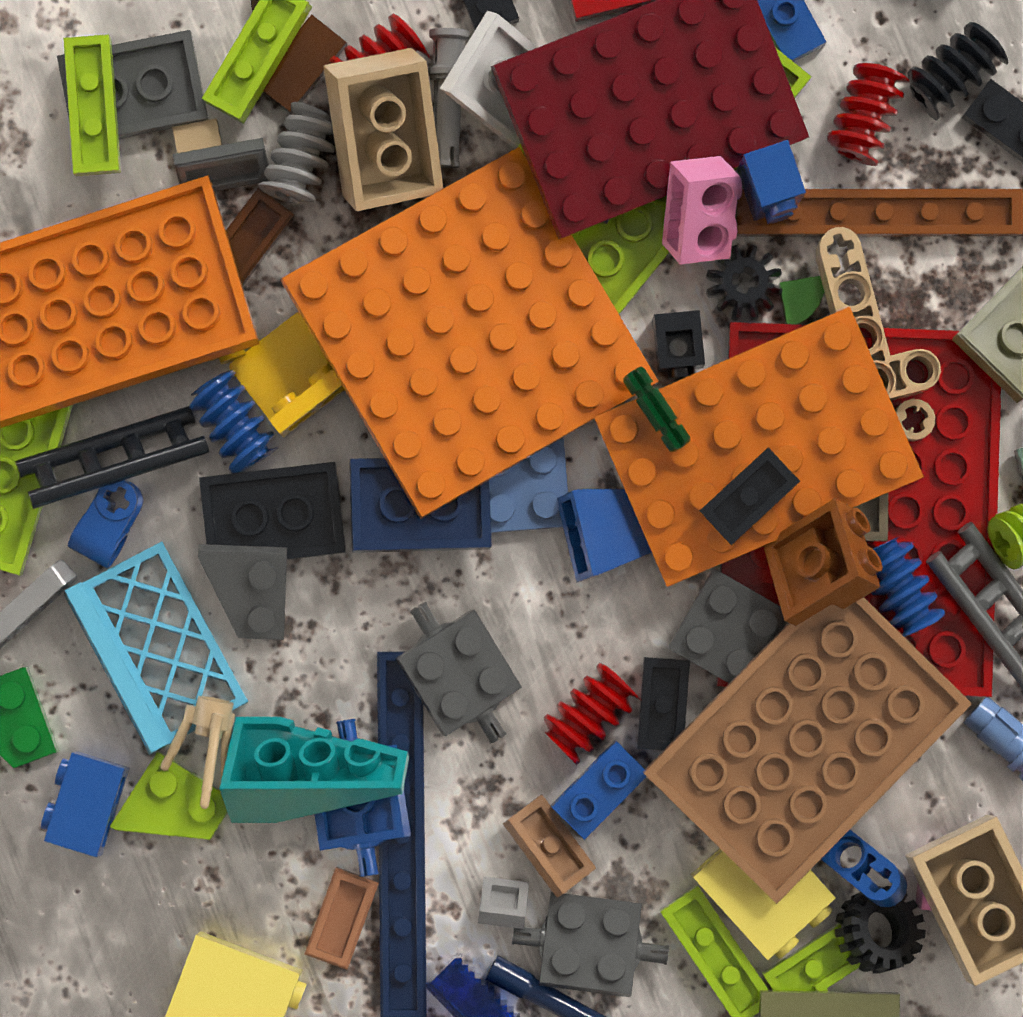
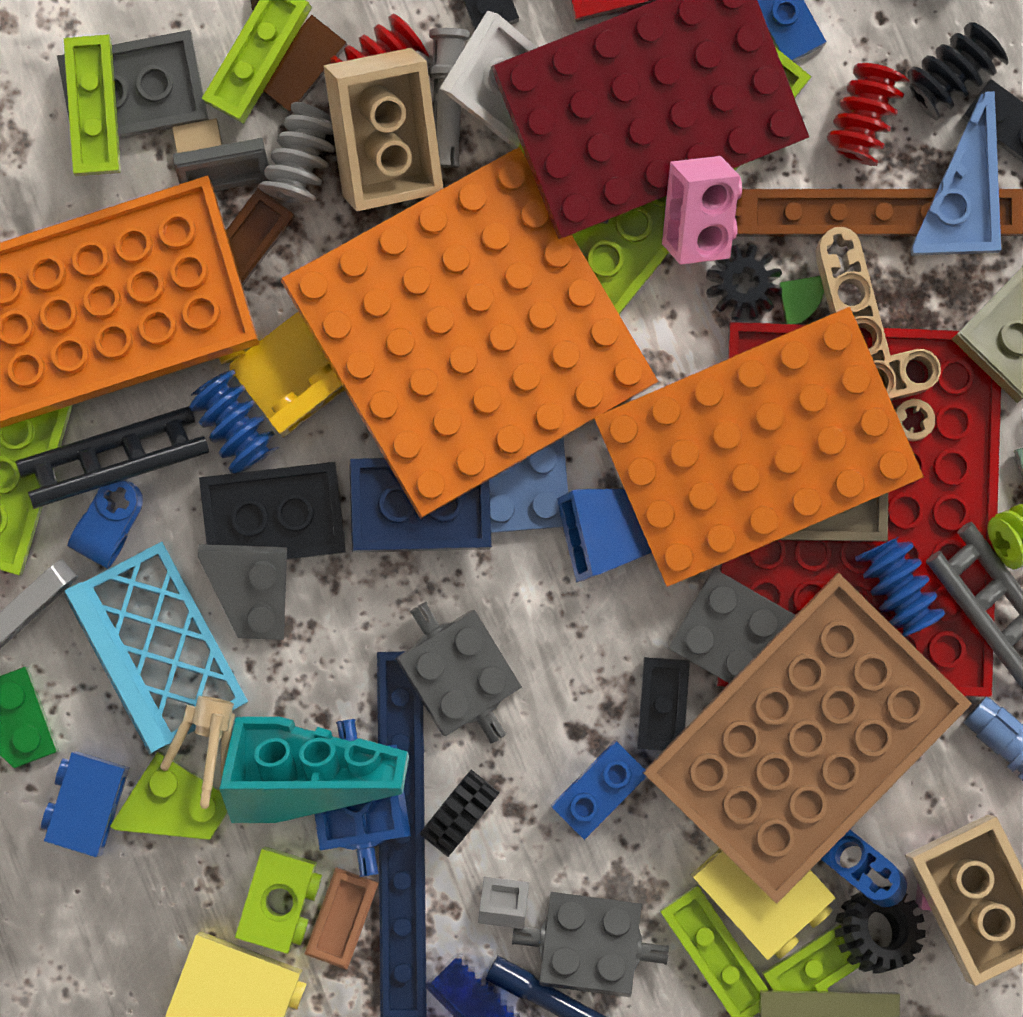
medium nougat plate [502,794,596,897] -> none
red piece [543,663,642,765] -> none
dark green axle [623,367,690,452] -> none
black brick [652,310,705,380] -> none
black plate [700,447,800,545] -> none
blue brick [737,140,806,224] -> none
dark orange plate [763,498,883,626] -> none
none -> lime brick [235,846,322,954]
none -> black tyre [419,769,500,857]
none -> medium blue wing [911,91,1001,256]

